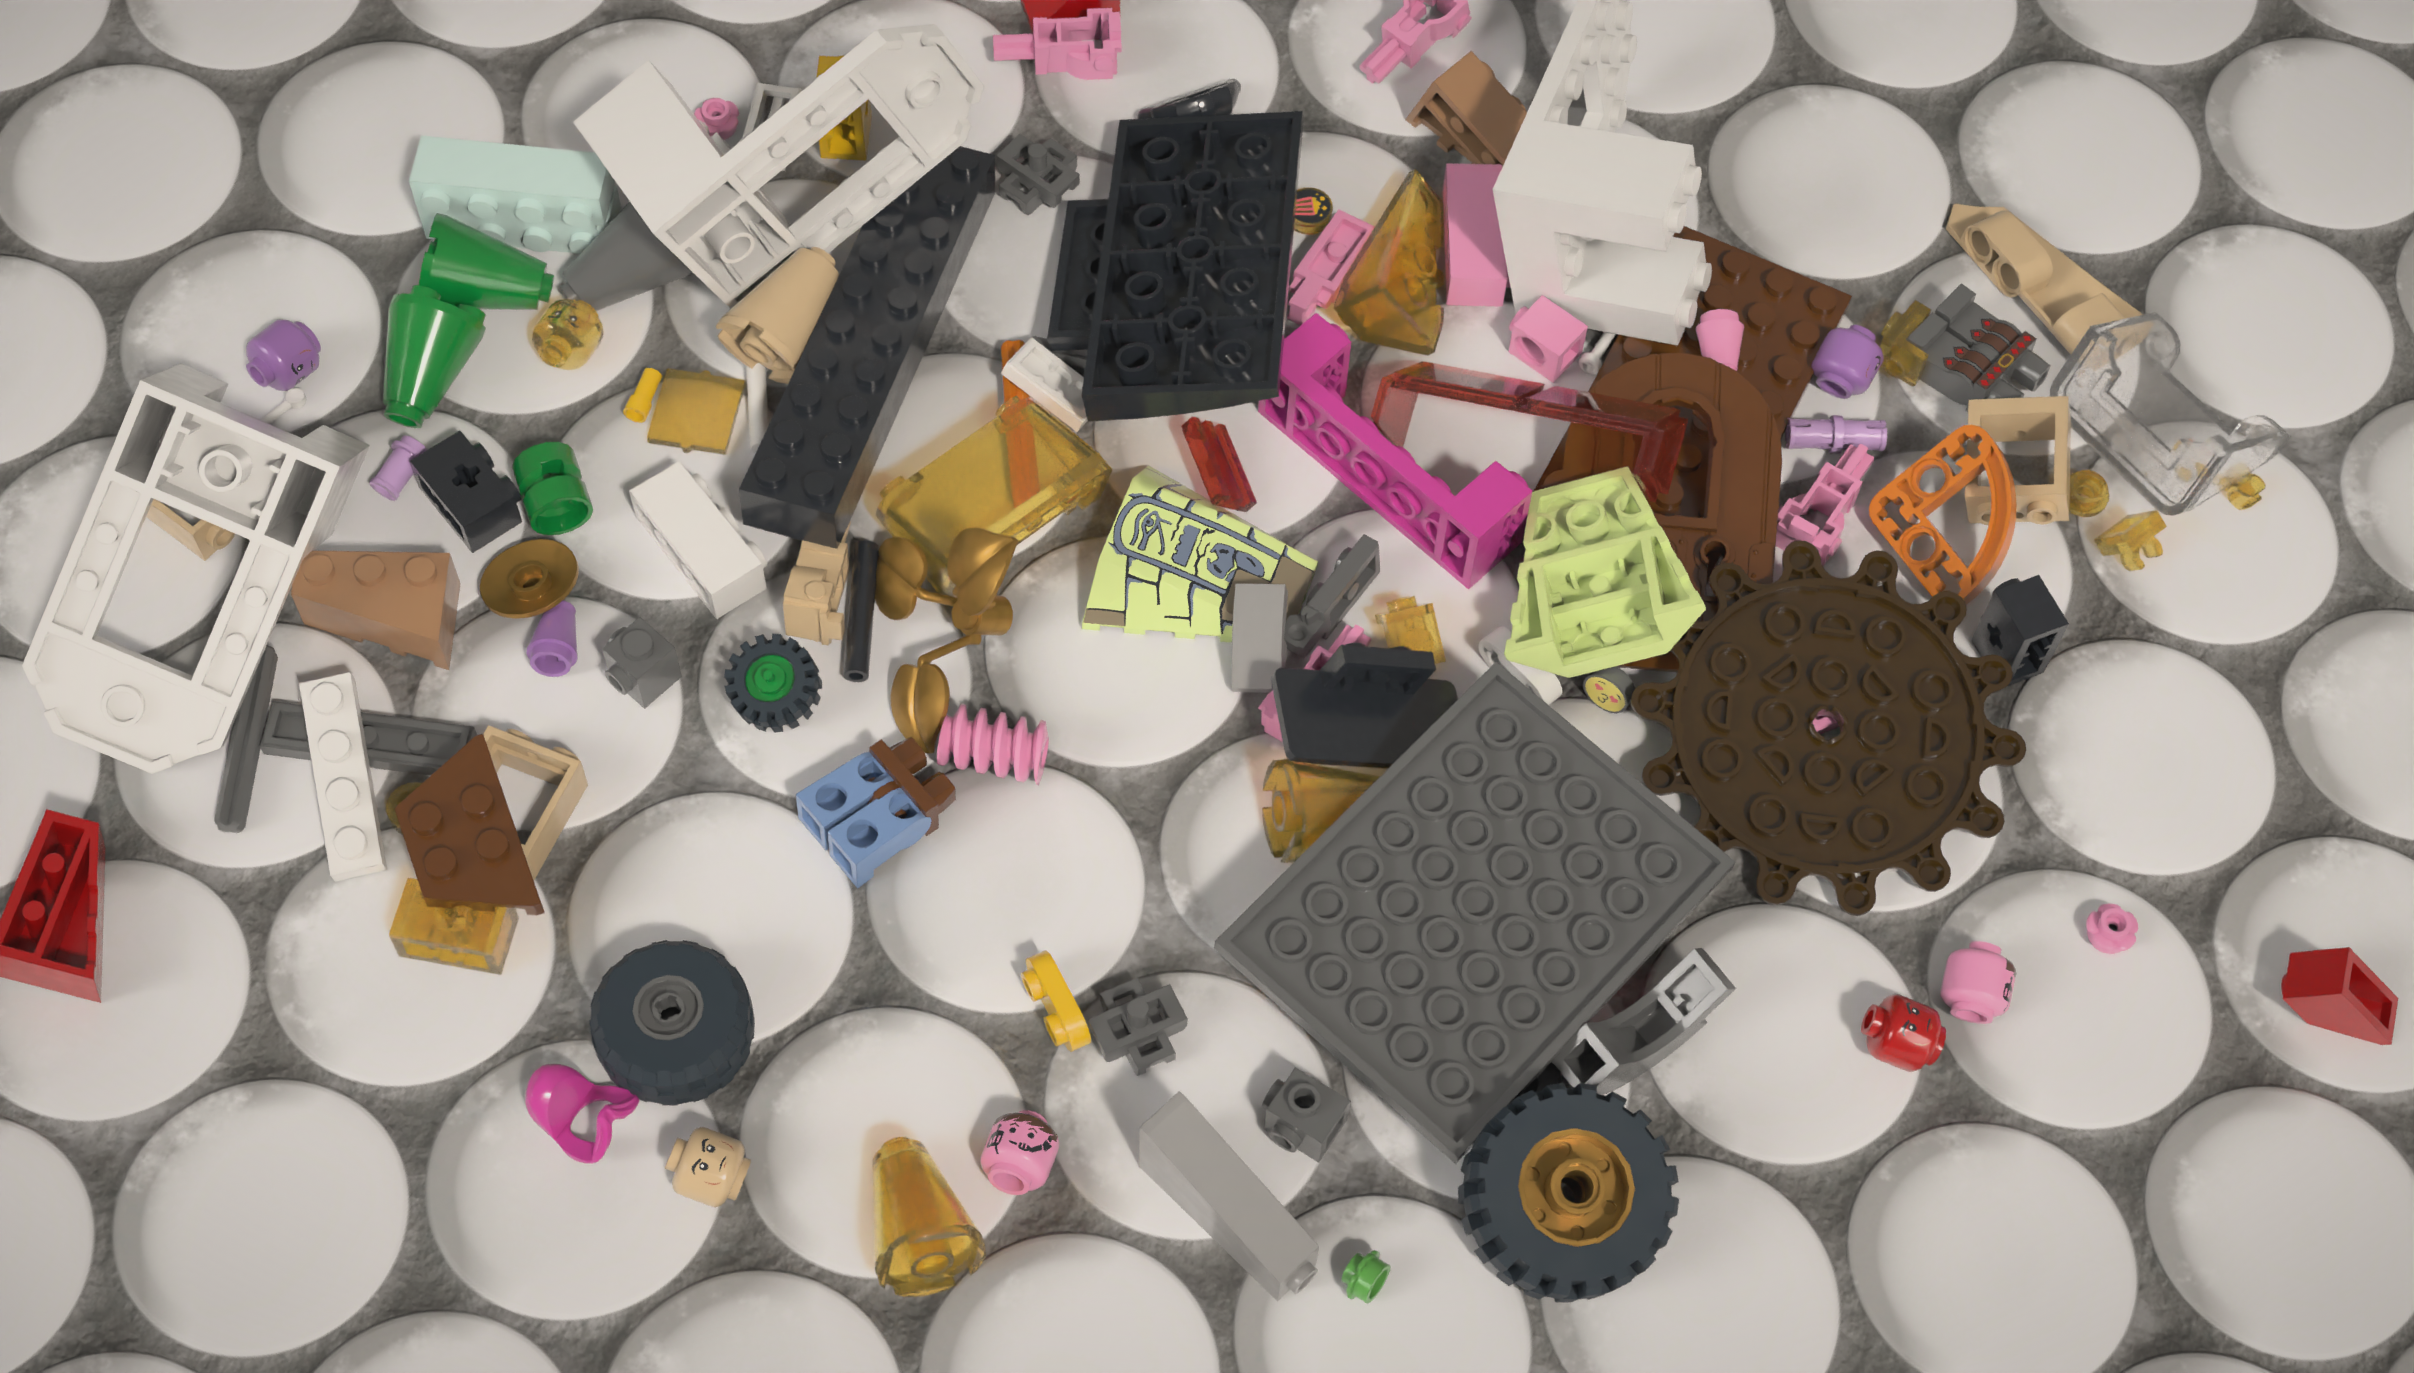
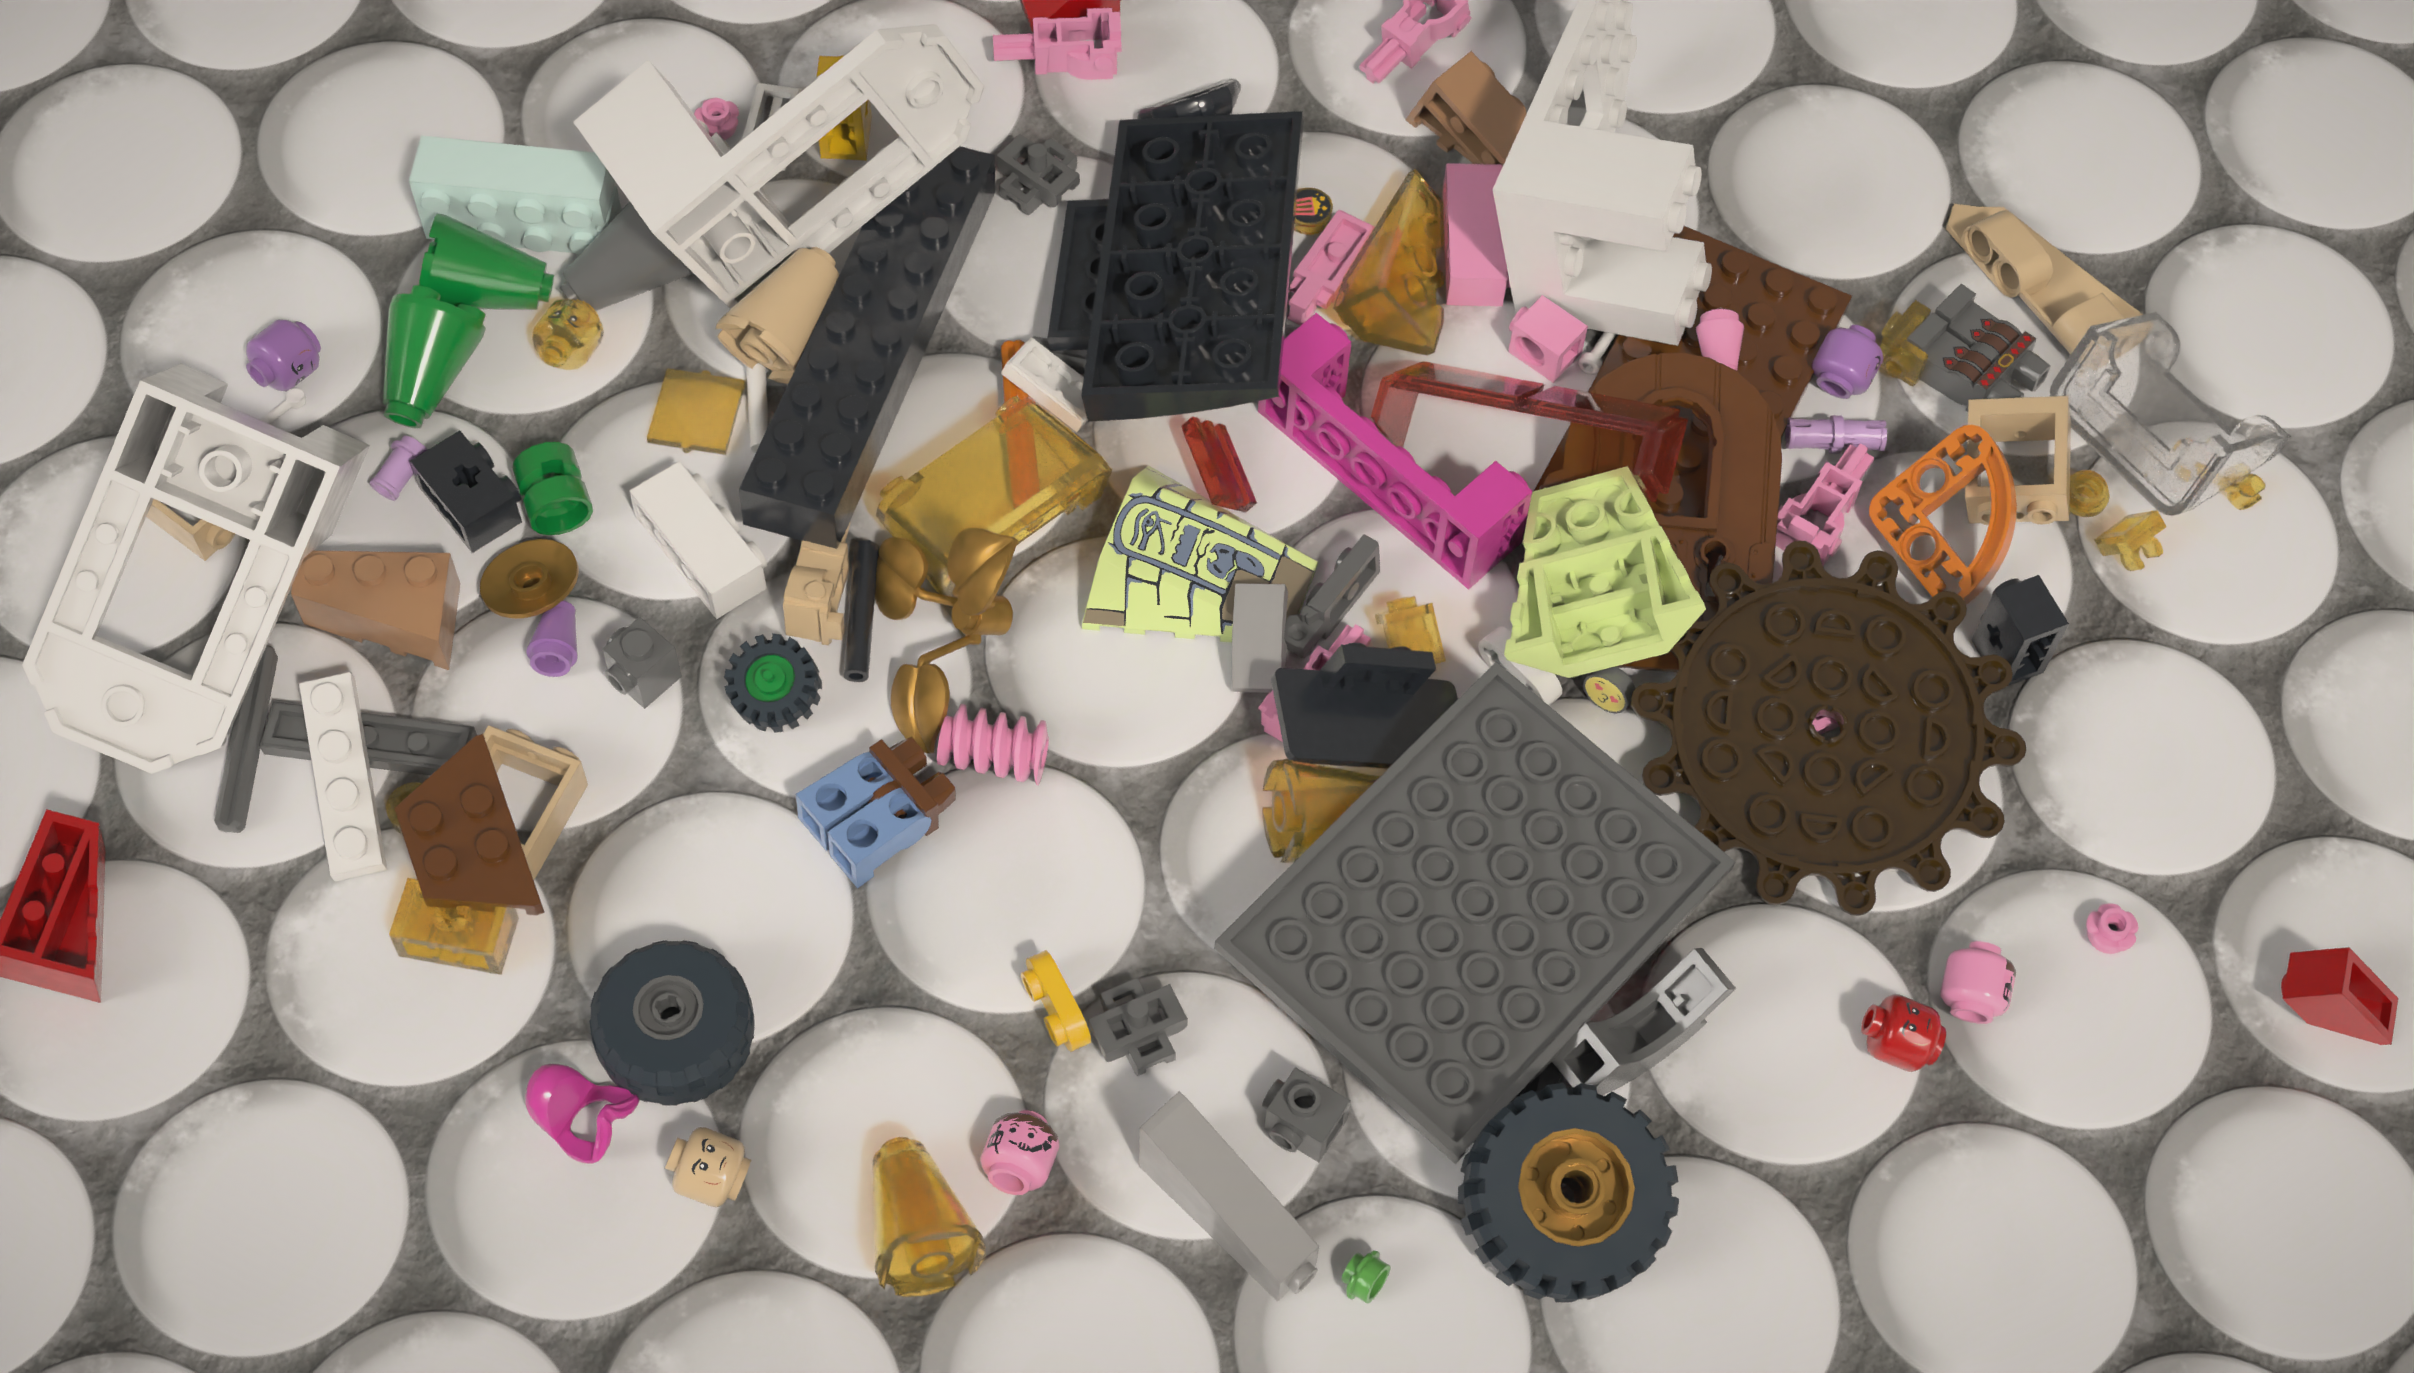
yellow piece [623,368,662,423] -> none

